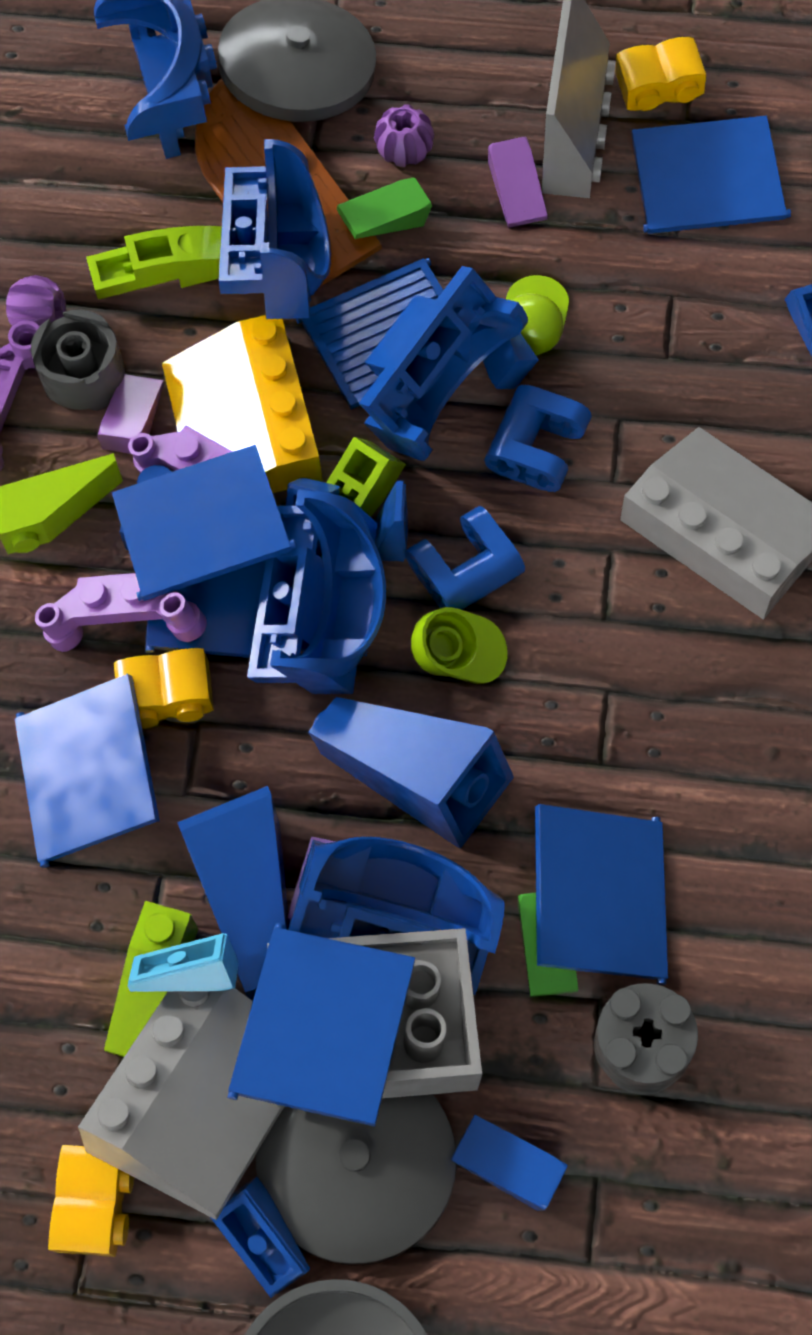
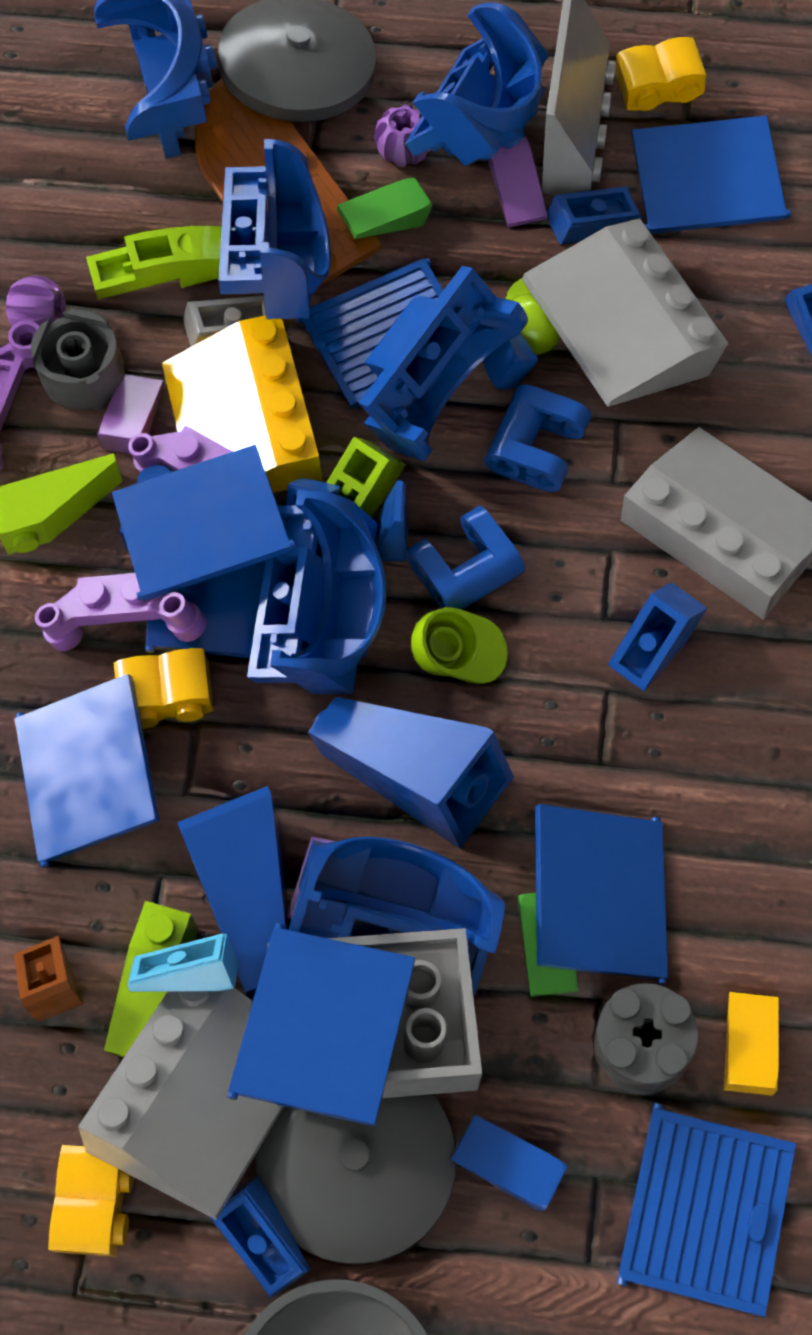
none -> dark orange slope [14,936,83,1023]
none -> light grey slope [183,295,266,347]
none -> blue piece [405,2,549,166]
none -> light grey slope [522,218,728,407]
none -> blue slope [547,186,642,245]
none -> blue slope [608,582,708,691]
none -> blue piece [616,1103,796,1318]
none -> yellow slope [723,992,779,1096]

